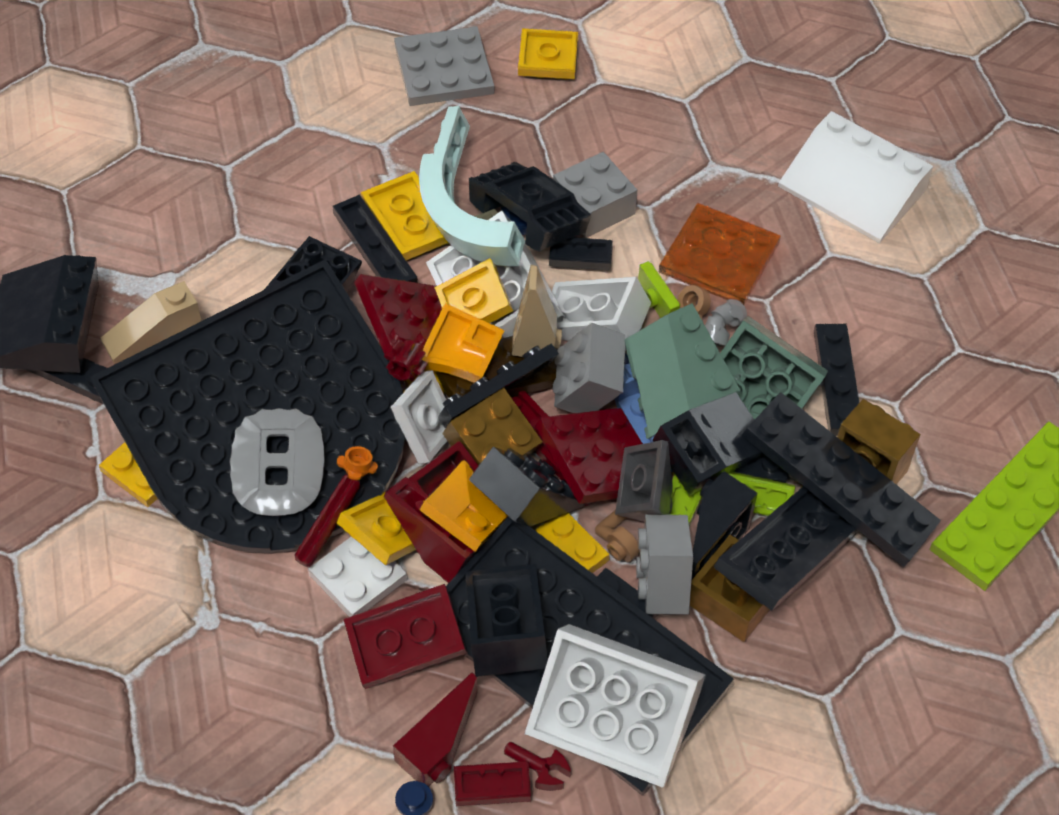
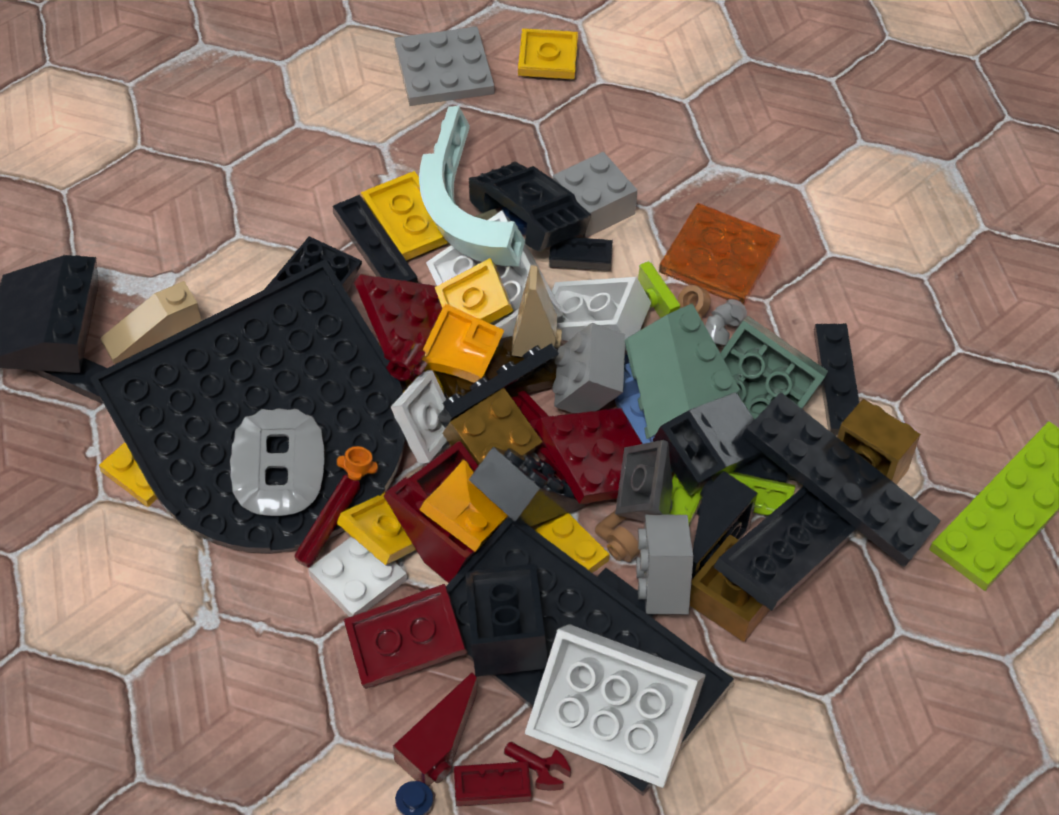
white slope [778,111,933,244] -> none

